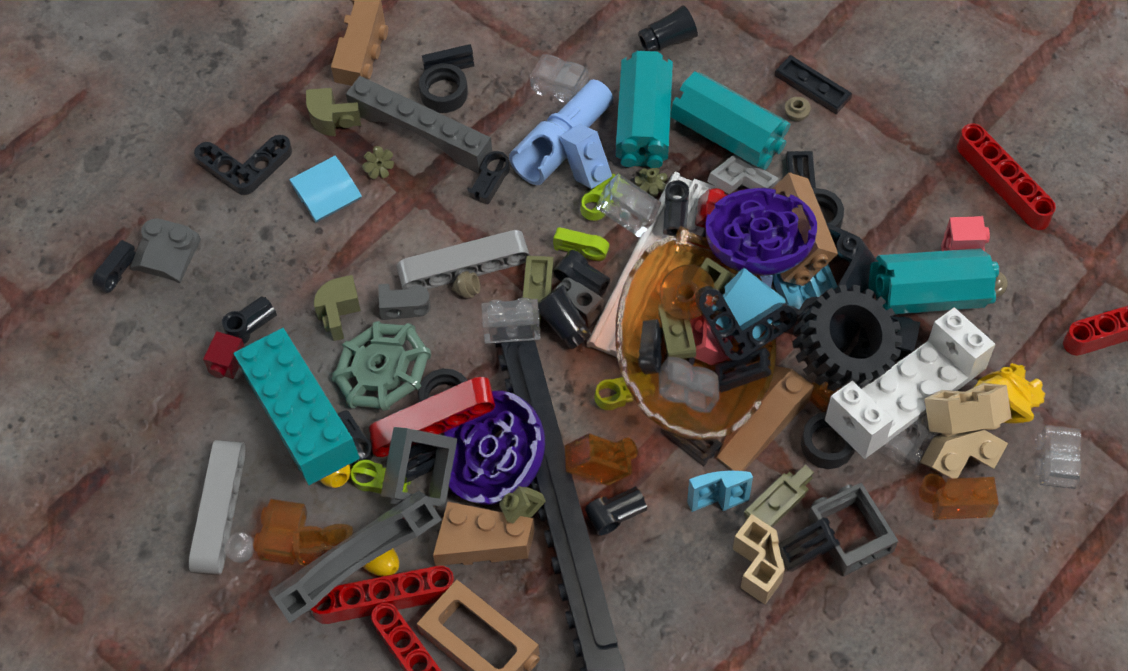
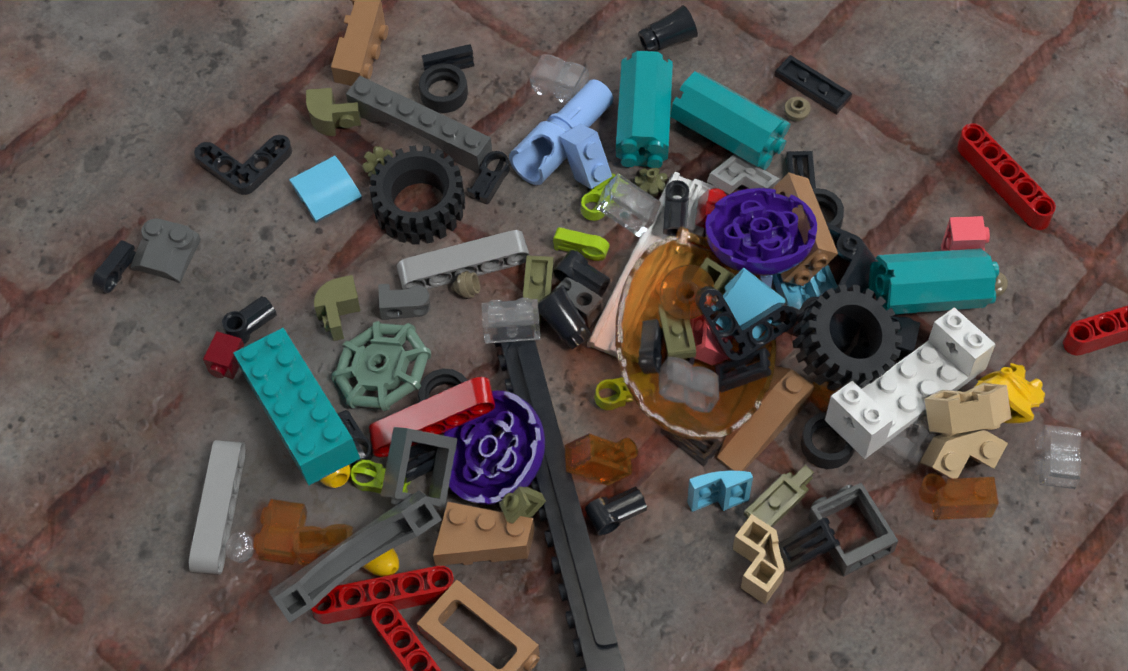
none -> black tyre [369,145,466,245]

